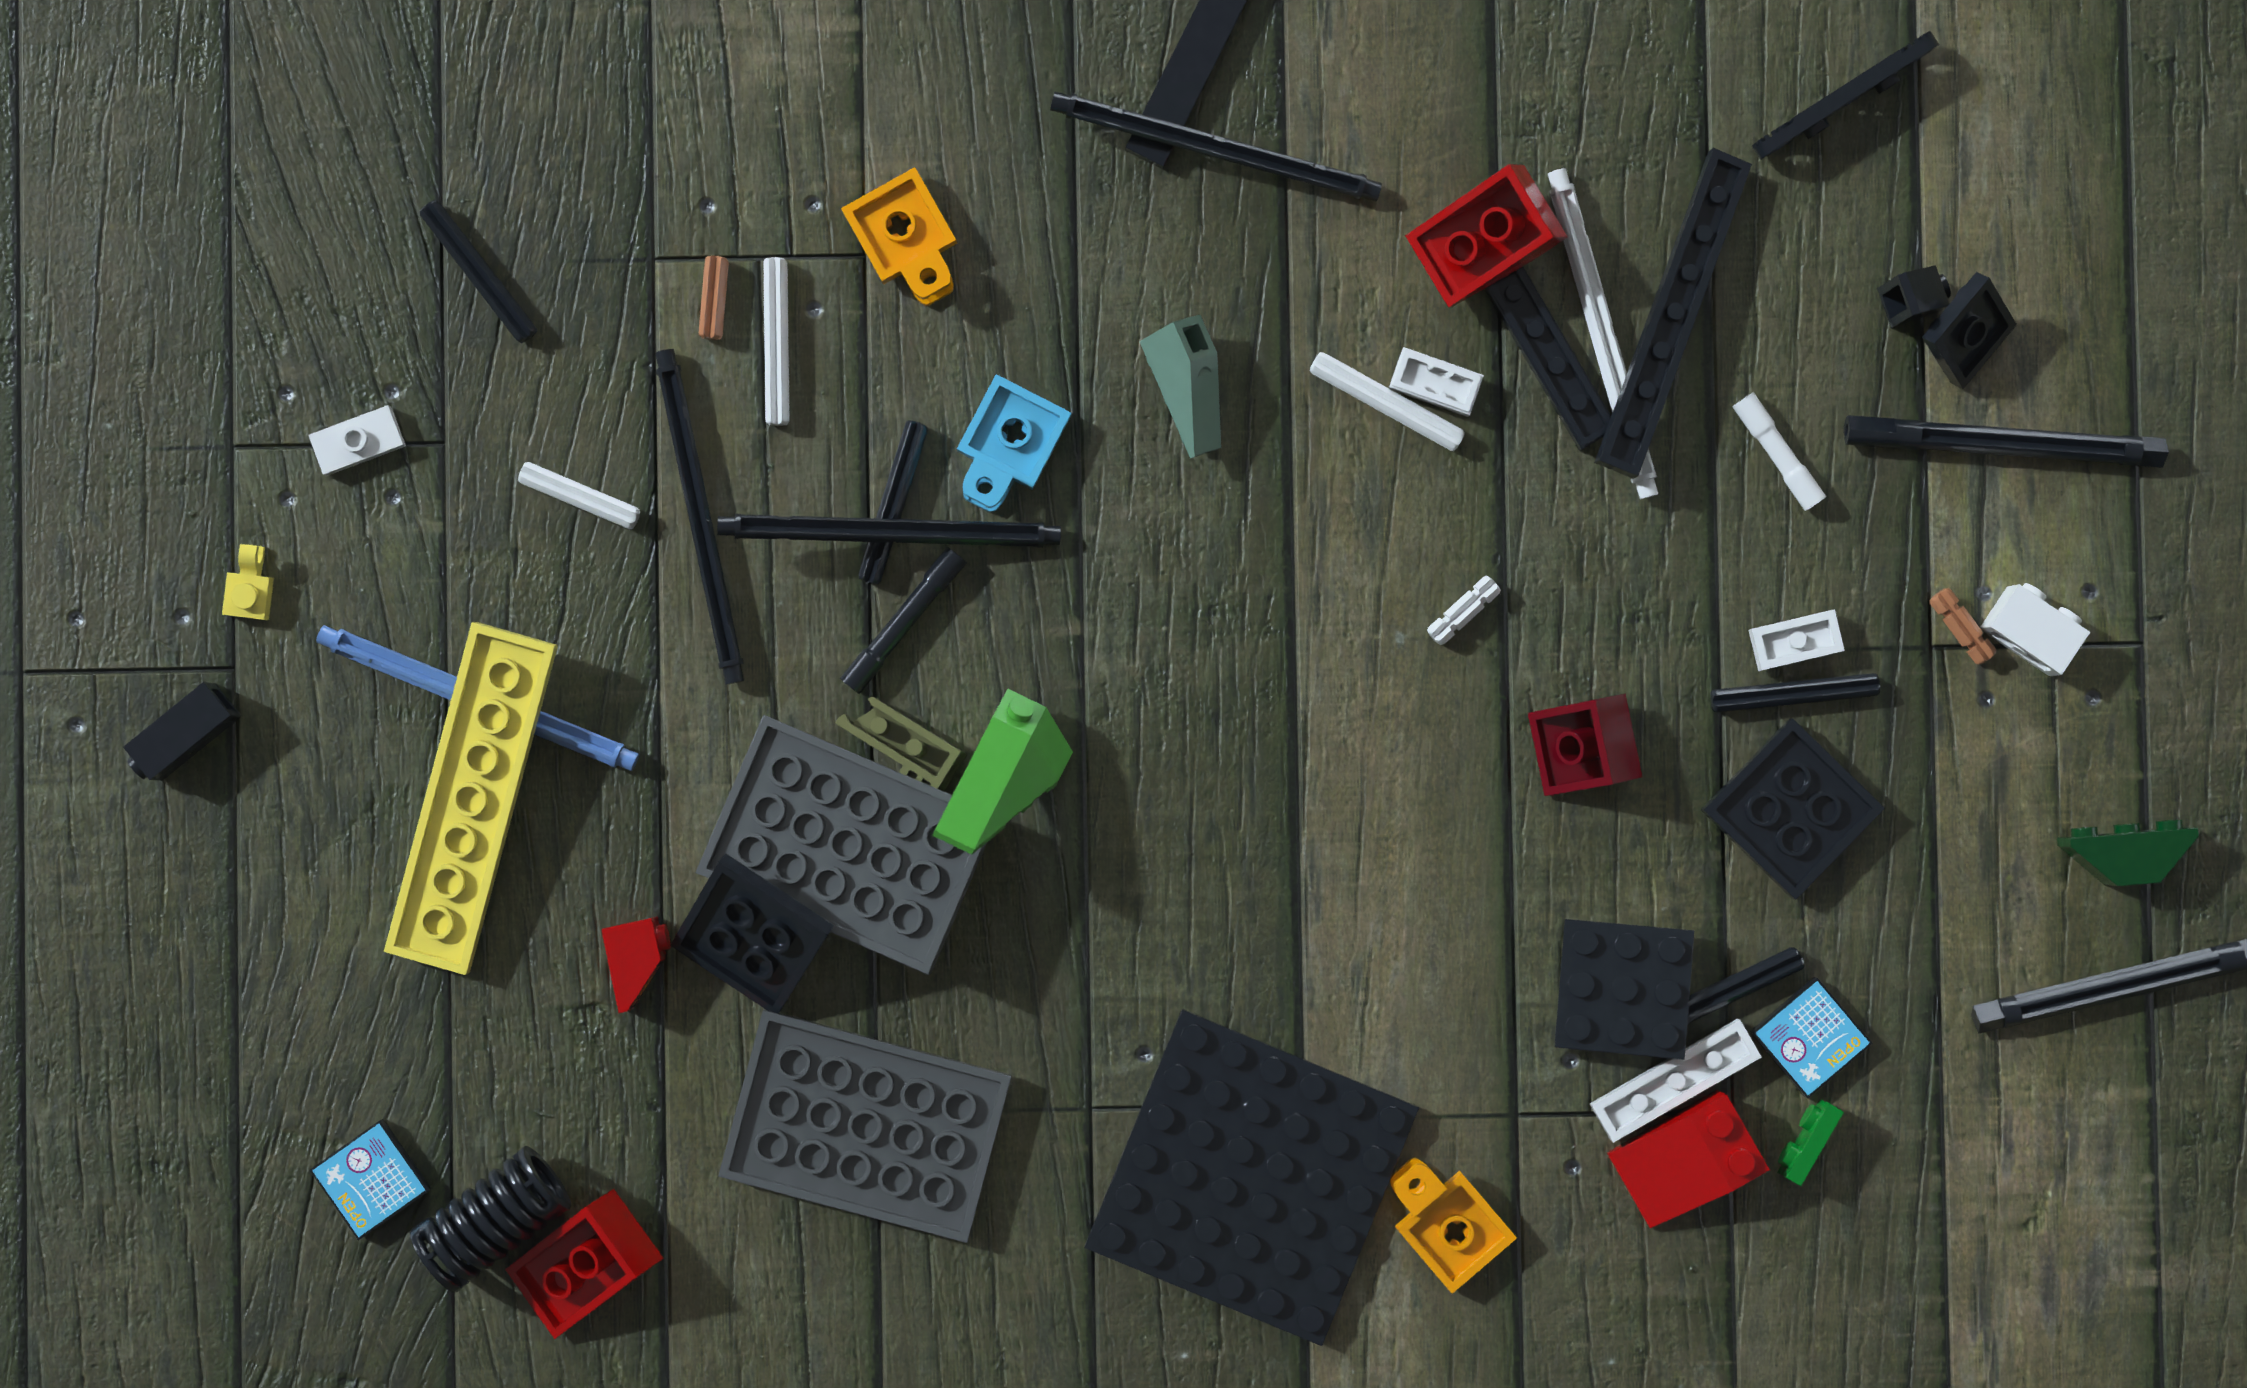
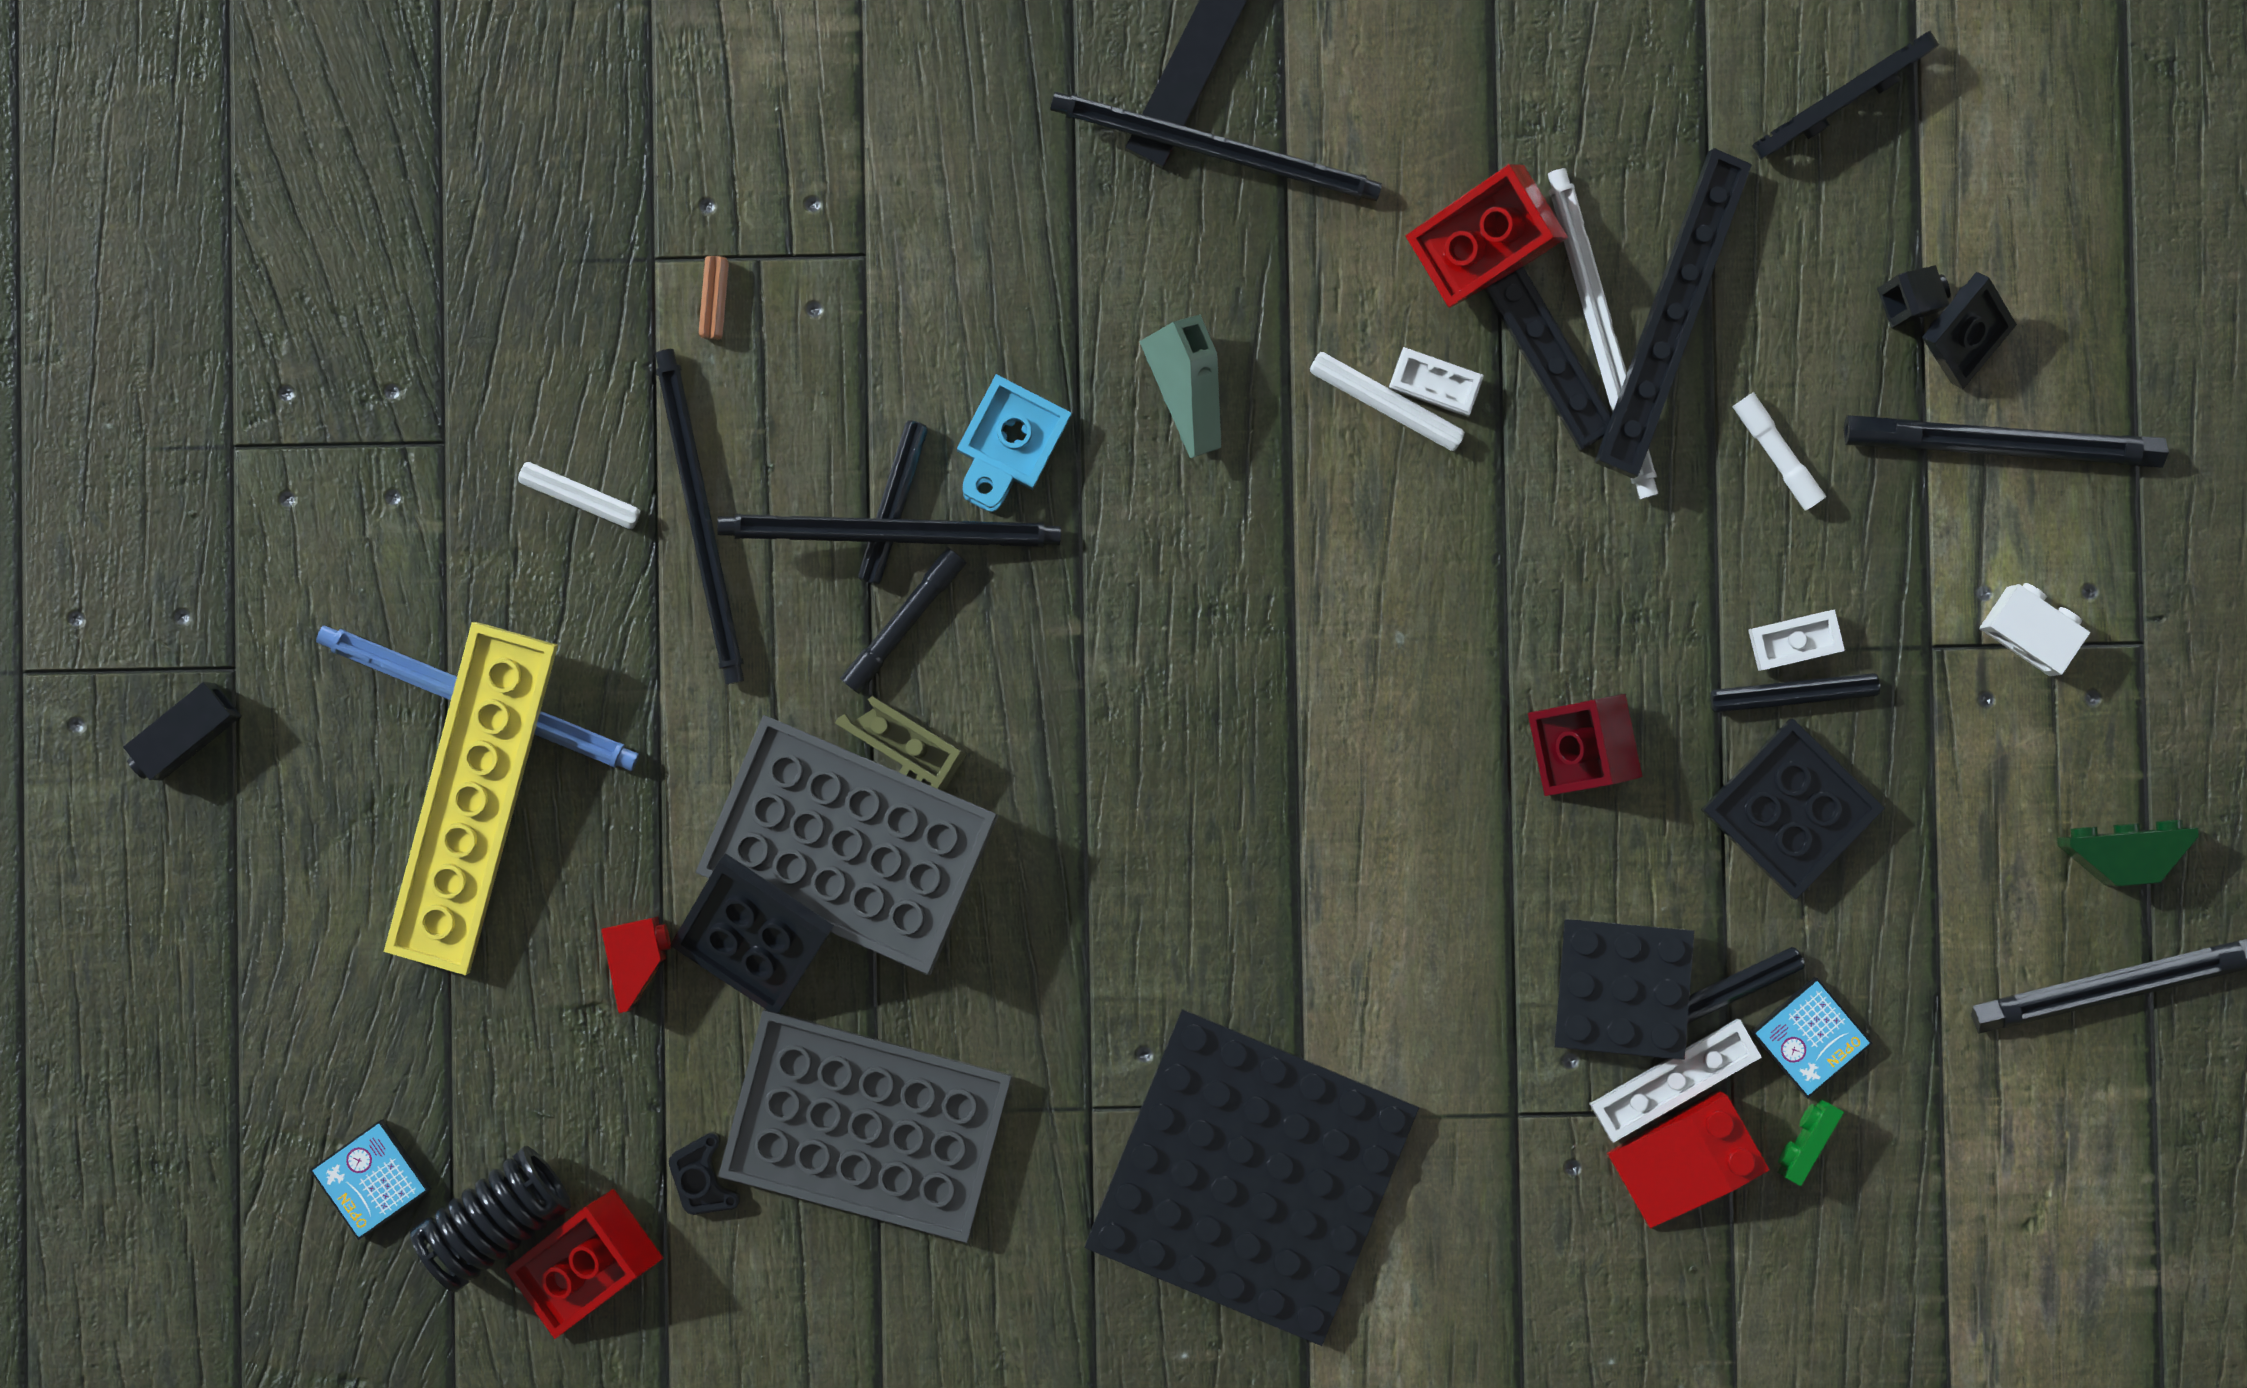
light yellow plate [222,544,274,620] -> none
white plate [308,405,406,476] -> none
black axle [419,200,537,343] -> none
white axle [764,257,789,426] -> none
light orange plate [841,167,957,306] -> none
bright green wedge [932,689,1073,855] -> none
light orange plate [1390,1158,1517,1294] -> none
white axle [1427,576,1501,645] -> none
nougat axle [1930,588,1996,664] -> none
none -> black piece [669,1132,741,1215]

